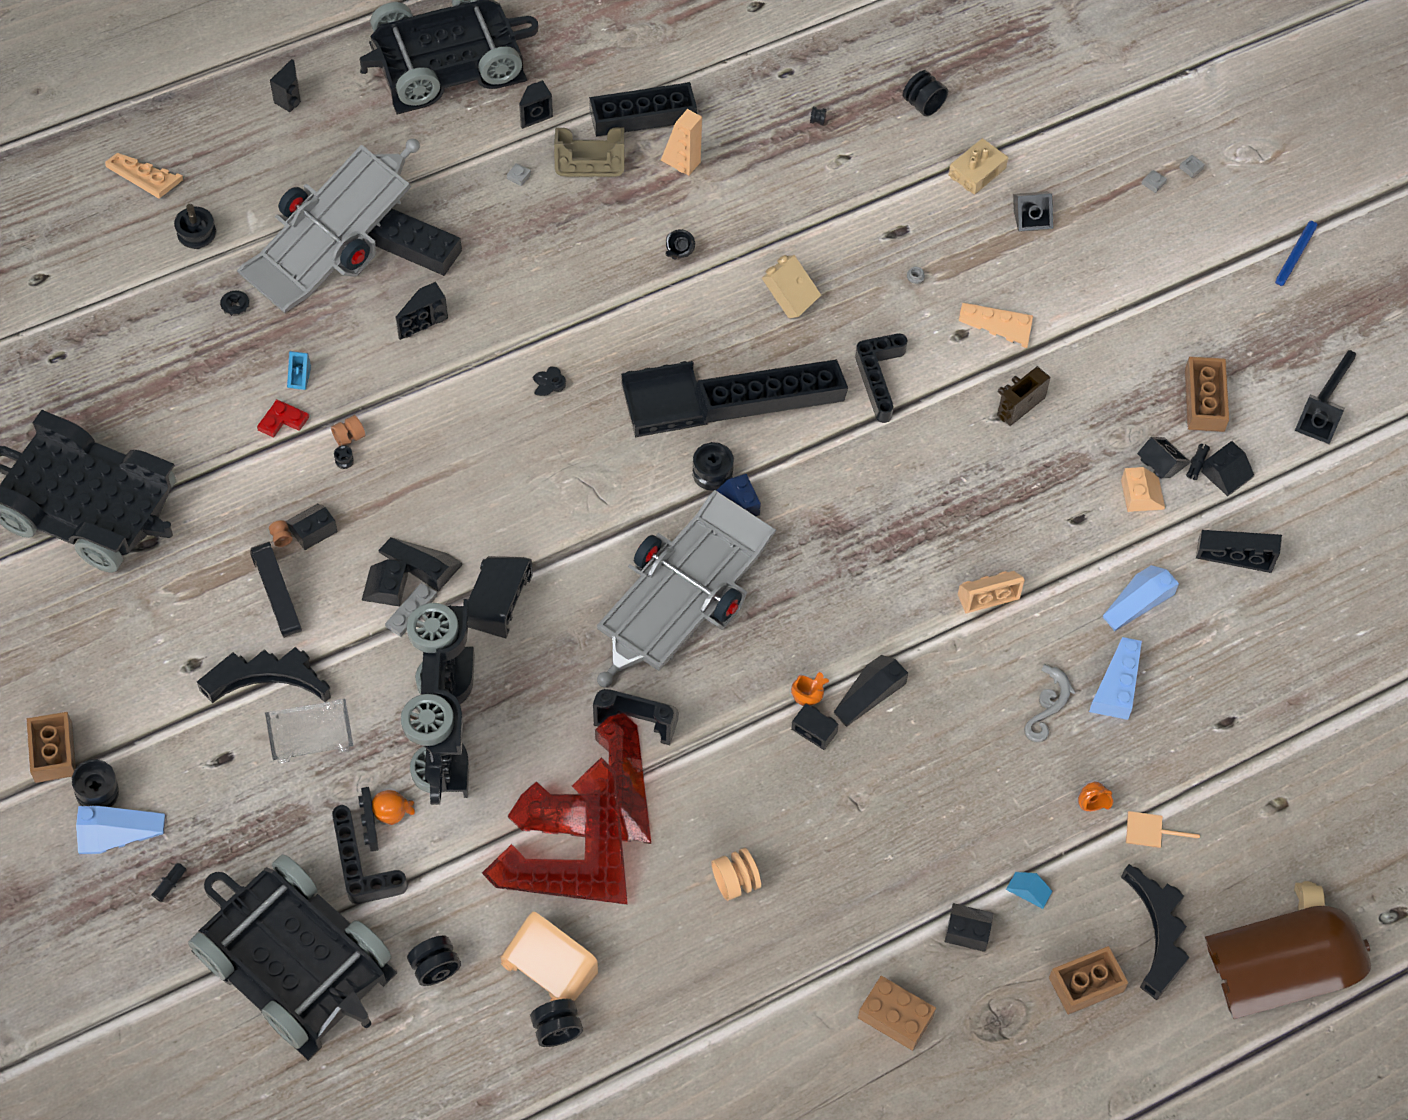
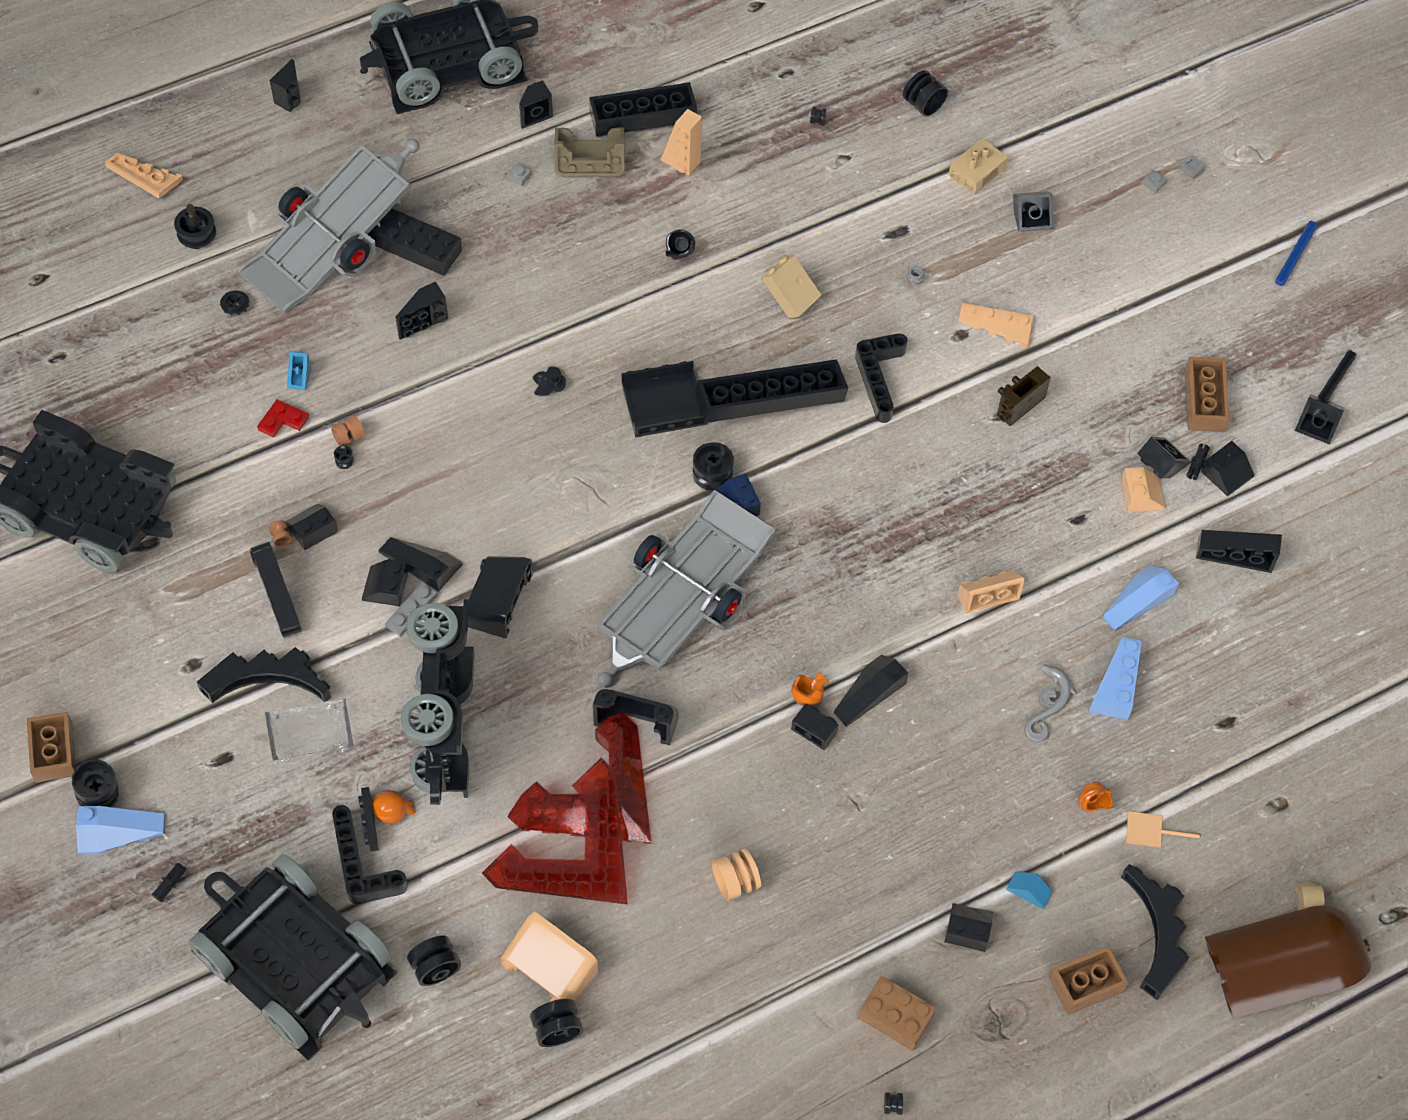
none -> black wheel [884,1092,903,1115]

